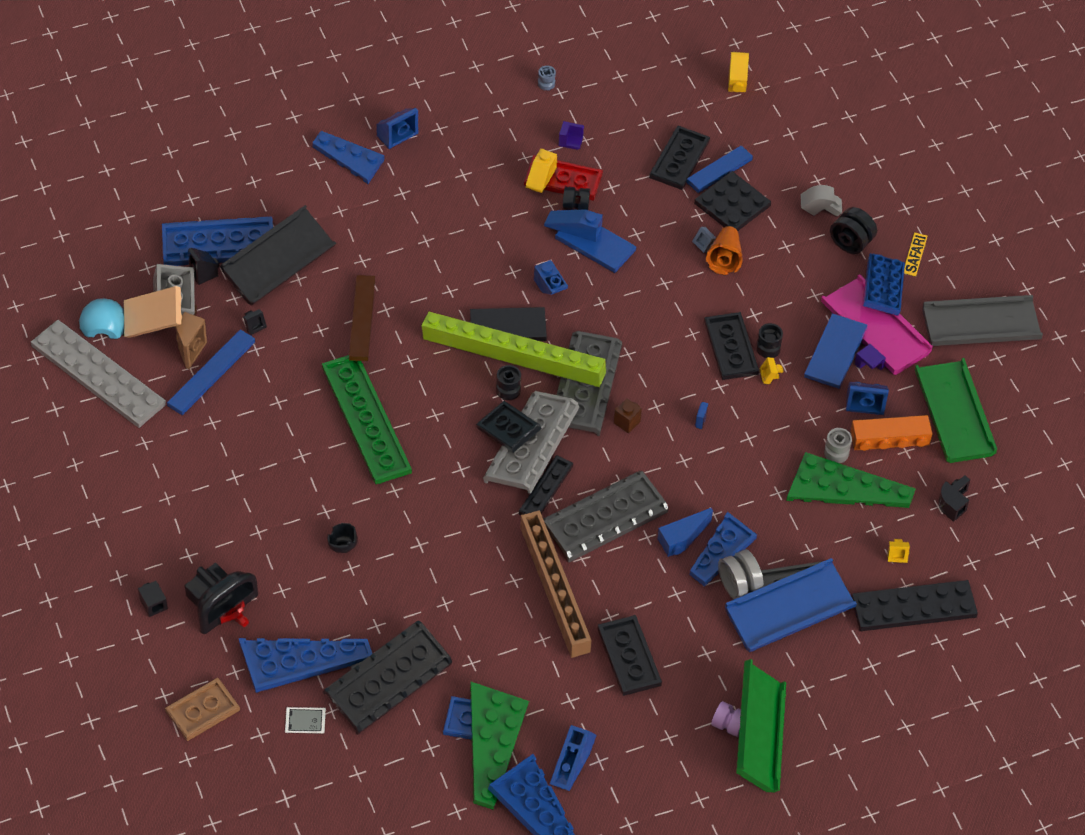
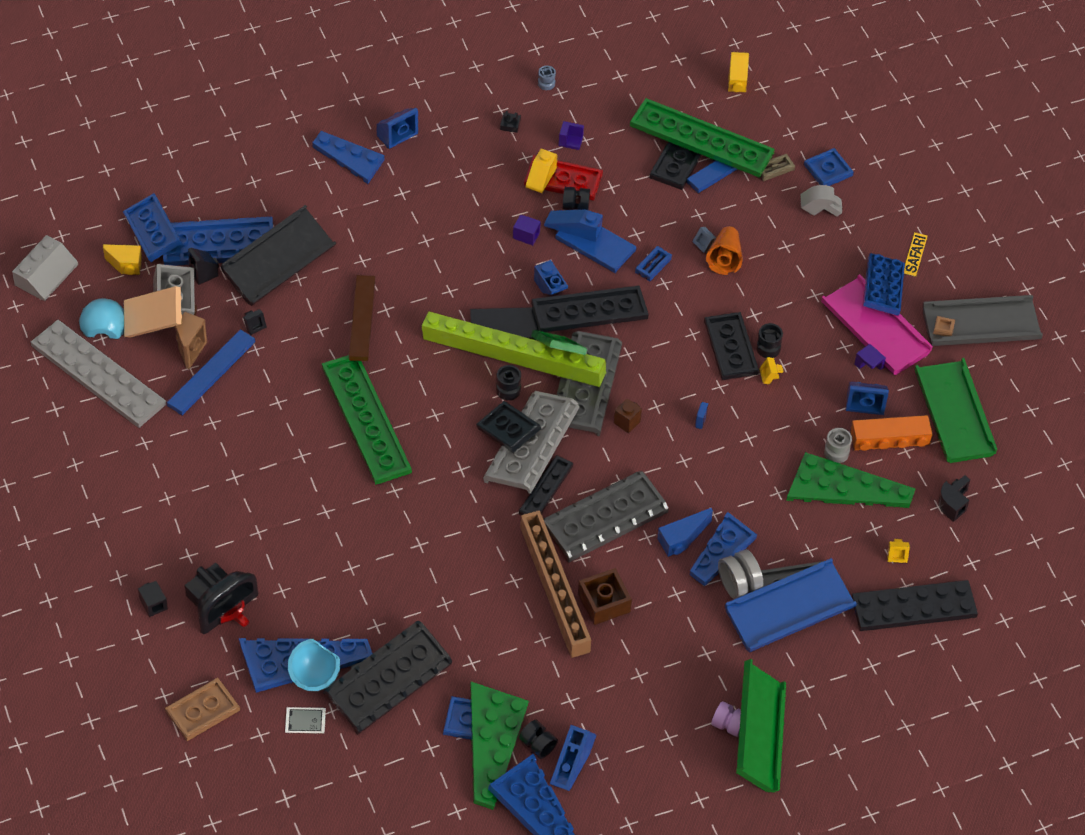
black hair [327,523,358,553] -> none
black plate [597,615,662,696] -> none
black plate [694,171,771,231] -> none
blue tile [804,313,867,389] -> none
black wheel [830,207,878,254] -> none
none -> light grey slope [12,235,79,301]
none -> yellow slope [103,244,142,275]
none -> blue tile [123,193,182,262]
none -> medium azure cylinder [288,639,340,691]
none -> black tile [500,111,521,133]
none -> dark purple panel [513,215,541,246]
none -> black wheel [519,719,558,759]
none -> black plate [531,285,649,332]
none -> green tile [531,330,587,355]
none -> reddish brown brick [578,568,632,625]
none -> green plate [630,98,775,178]
none -> blue tile [635,246,672,282]
none -> dark tan tile [761,154,795,181]
none -> blue tile [804,148,854,186]
none -> medium nougat tile [933,316,955,336]

